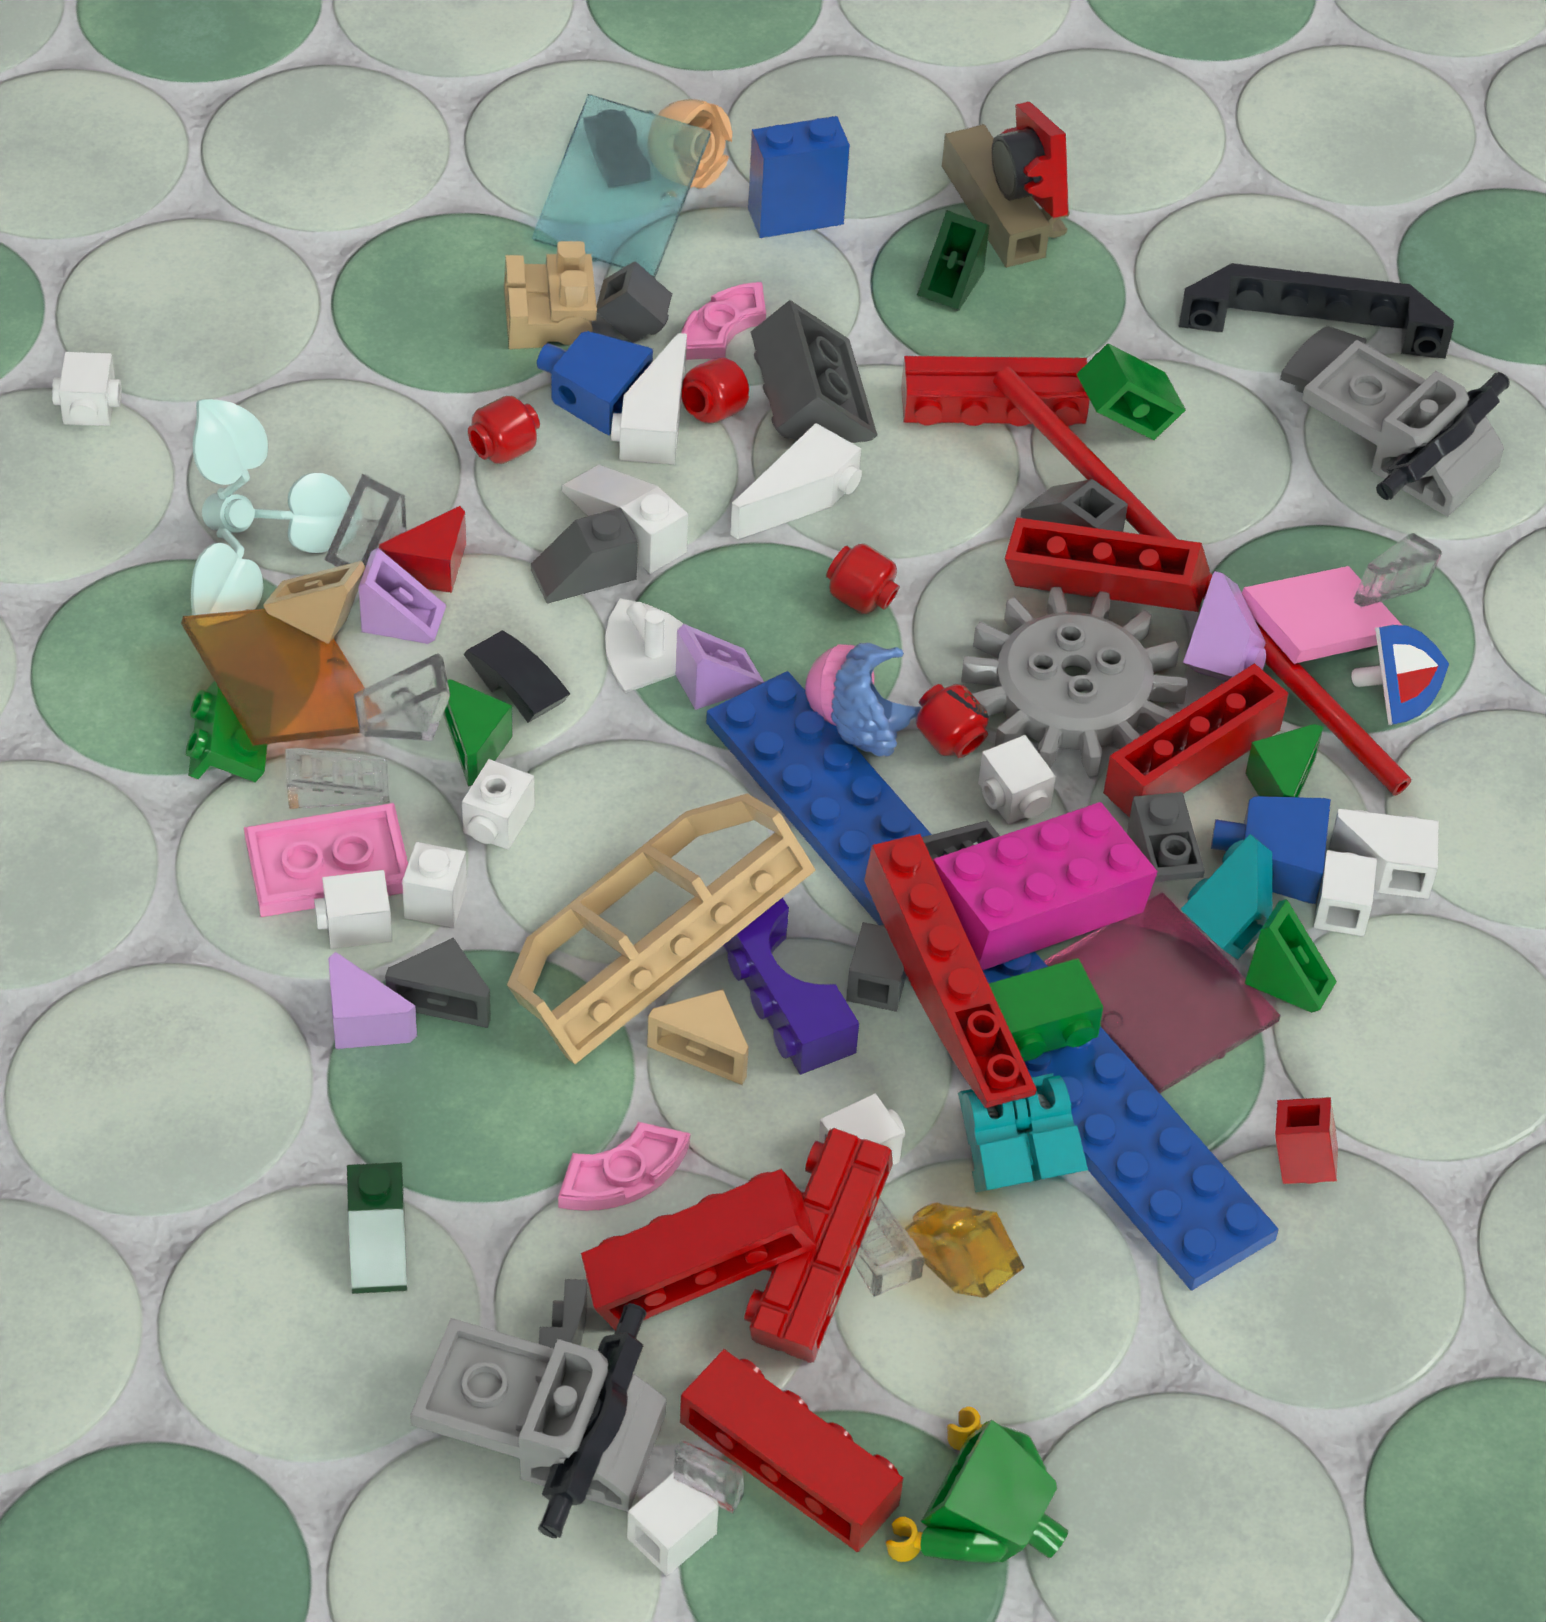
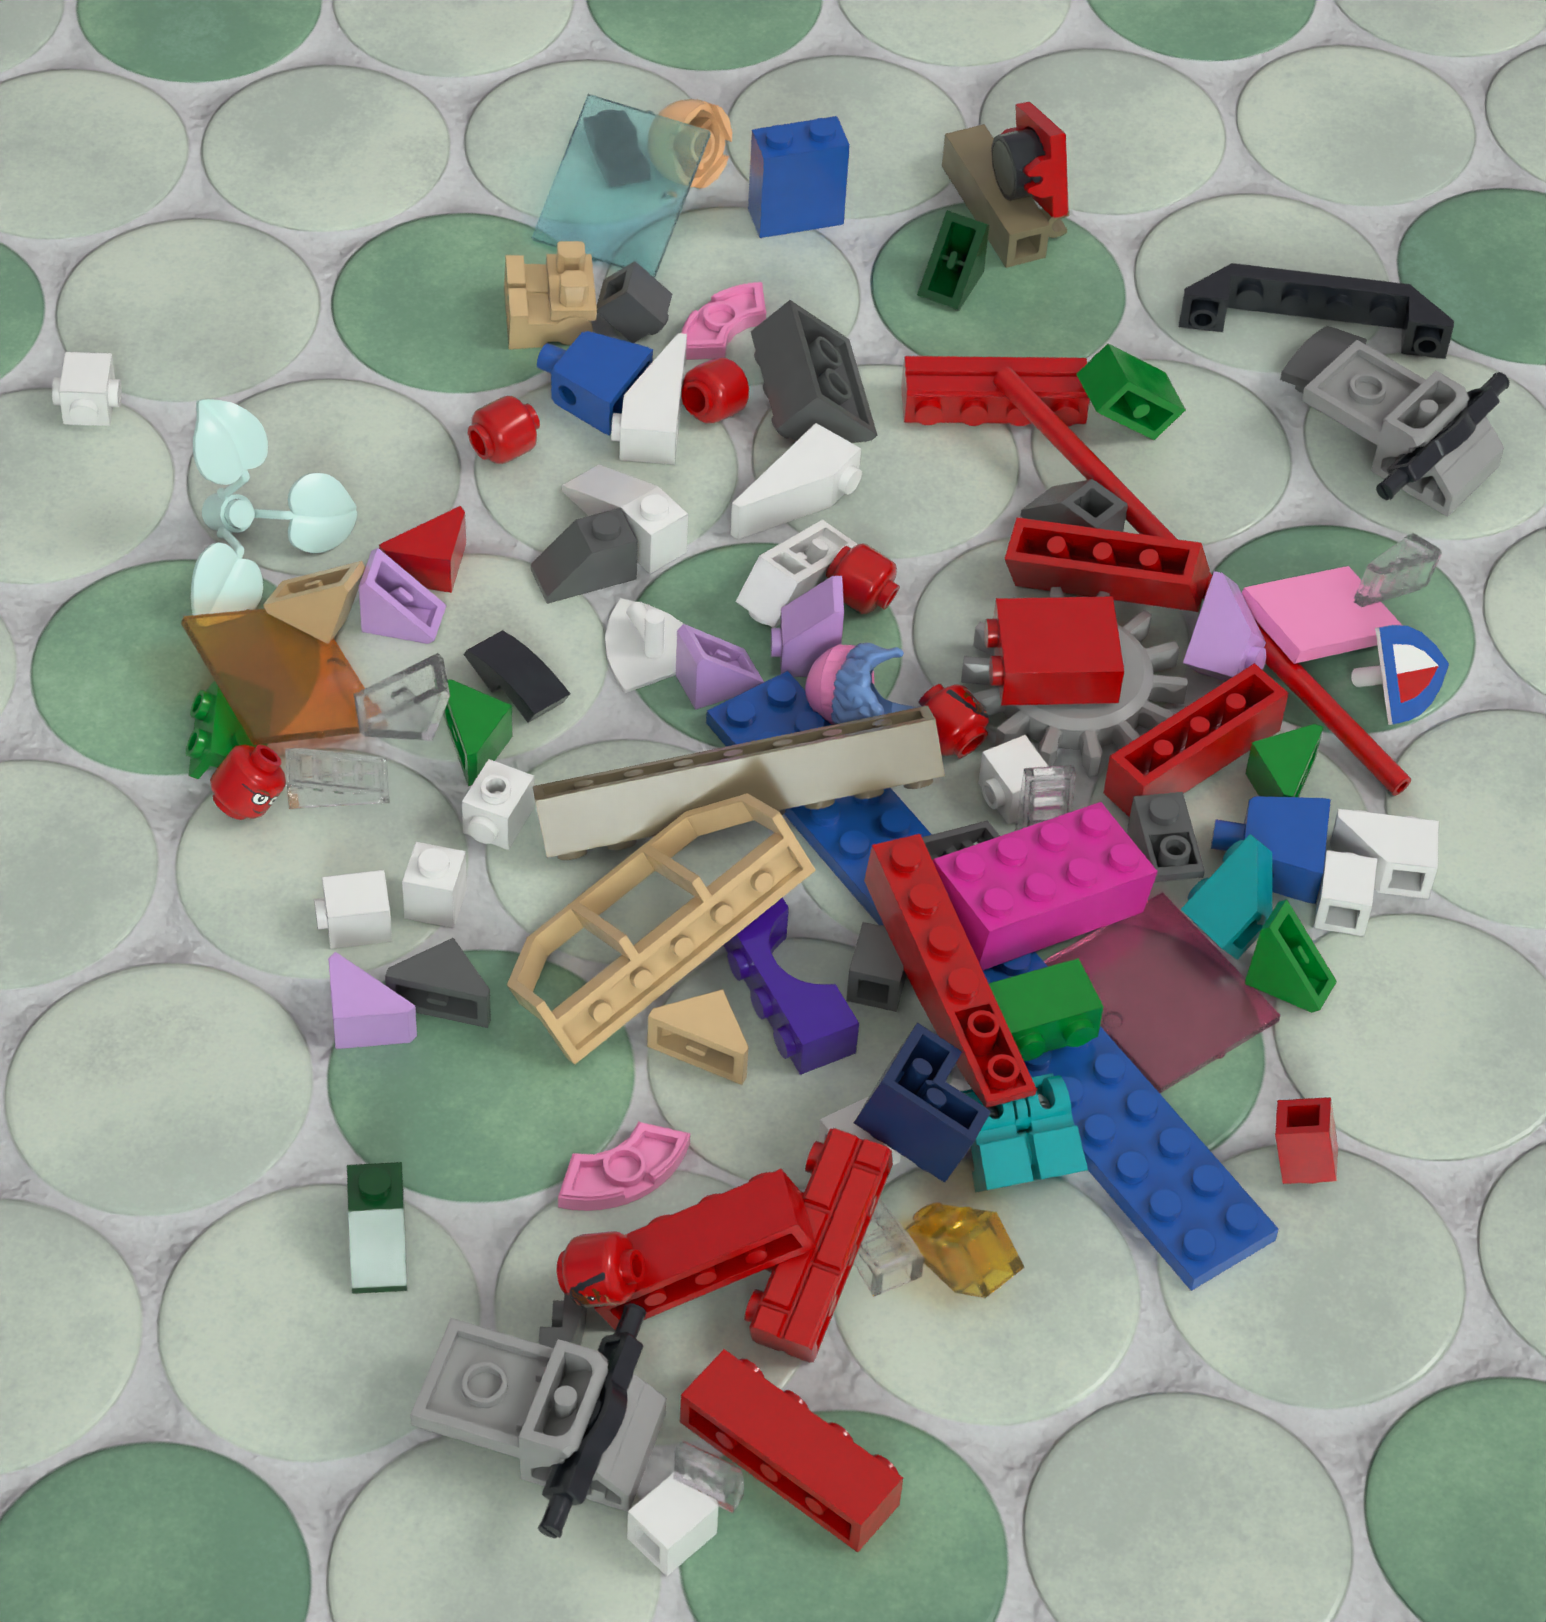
bright pink tile [244,803,408,917] -> none
clear slope [324,474,407,567] -> none
green torso [885,1406,1068,1563] -> none
none -> red head [210,744,286,820]
none -> brick [533,706,945,860]
none -> red head [557,1231,645,1308]
none -> white slope [736,520,857,628]
none -> lavender slope [771,576,844,677]
none -> dark blue brick [853,1022,991,1183]
none -> red brick [984,596,1124,706]
none -> clear slope [1015,765,1076,831]

